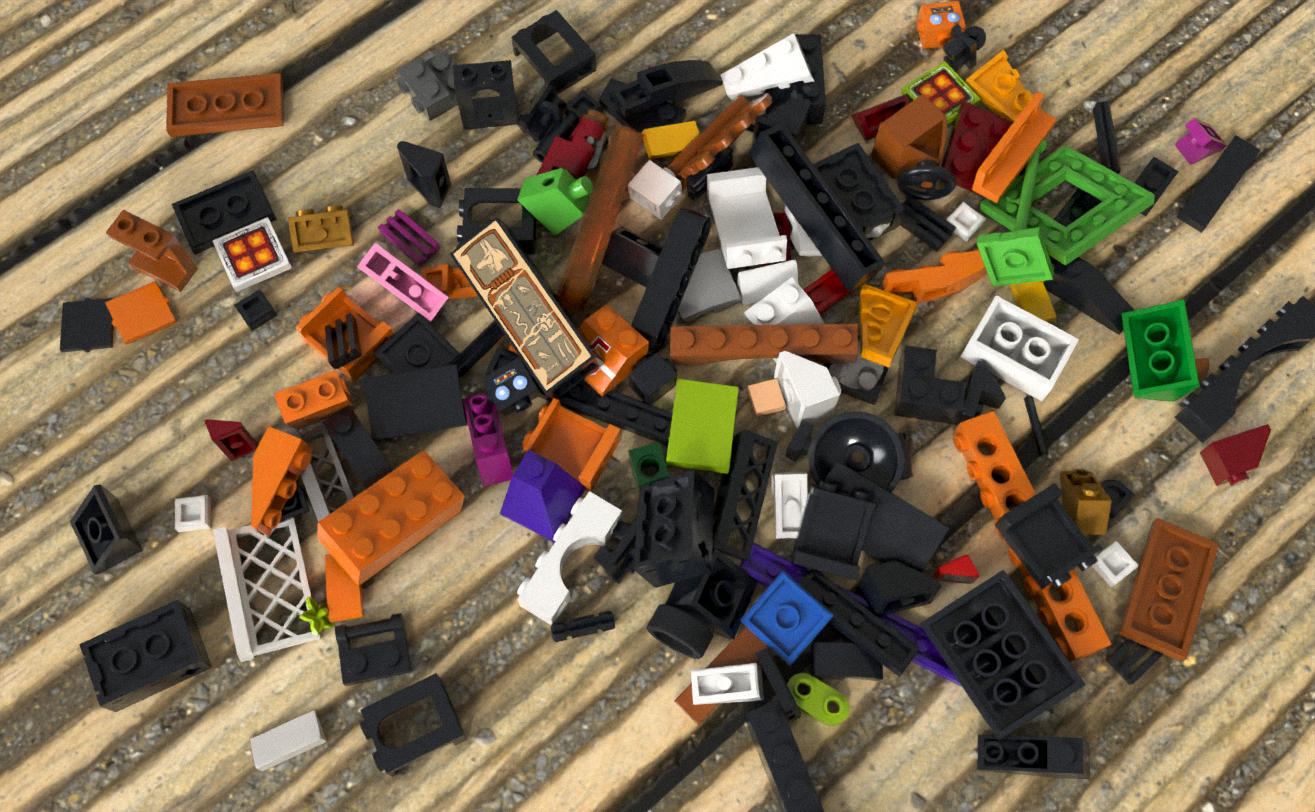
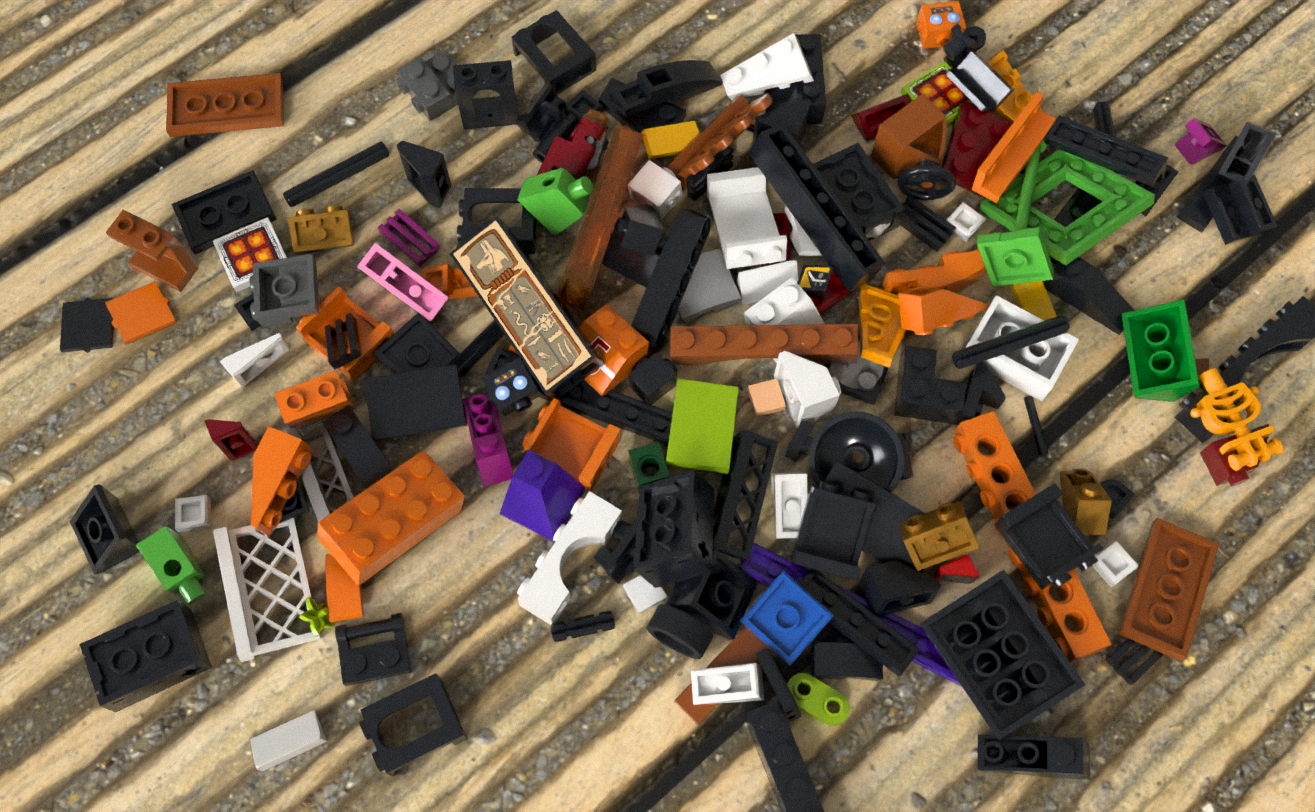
none -> bright green torso [136,526,206,605]
none -> white slope [220,333,290,387]
none -> dark grey plate [249,254,319,328]
none -> black axle [283,141,389,207]
none -> black slope [614,204,664,256]
none -> white tile [623,576,667,615]
none -> slope [797,265,834,301]
none -> orange slope [898,286,987,335]
none -> pearl gold bracket [899,501,980,571]
none -> panel [945,51,1014,112]
none -> black axle [952,316,1070,369]
none -> black fence [1044,115,1168,187]
none -> light orange torso [1190,368,1284,471]
none -> black slope [1202,175,1278,245]
none -> black torso [1219,121,1277,186]

